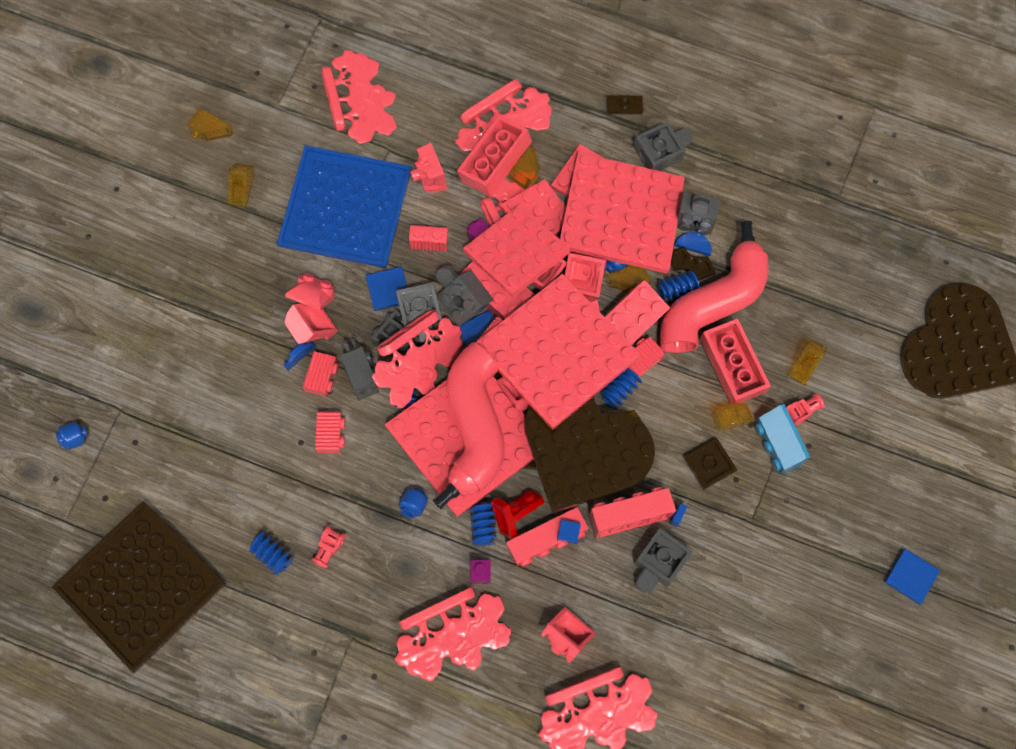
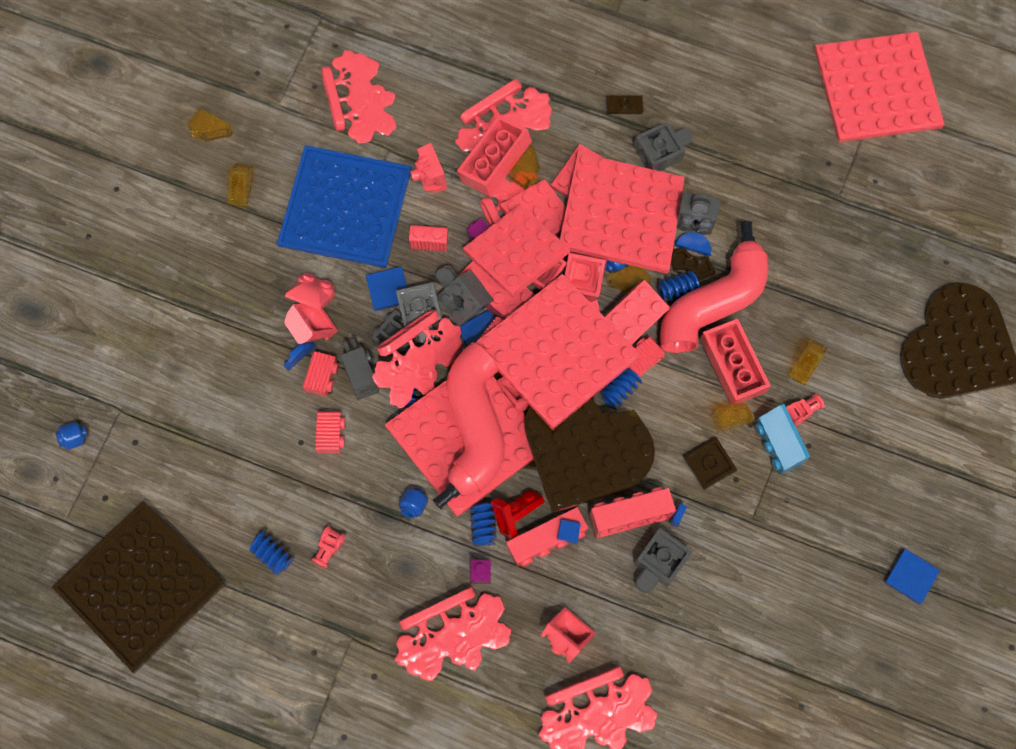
none -> coral plate [814,32,944,142]

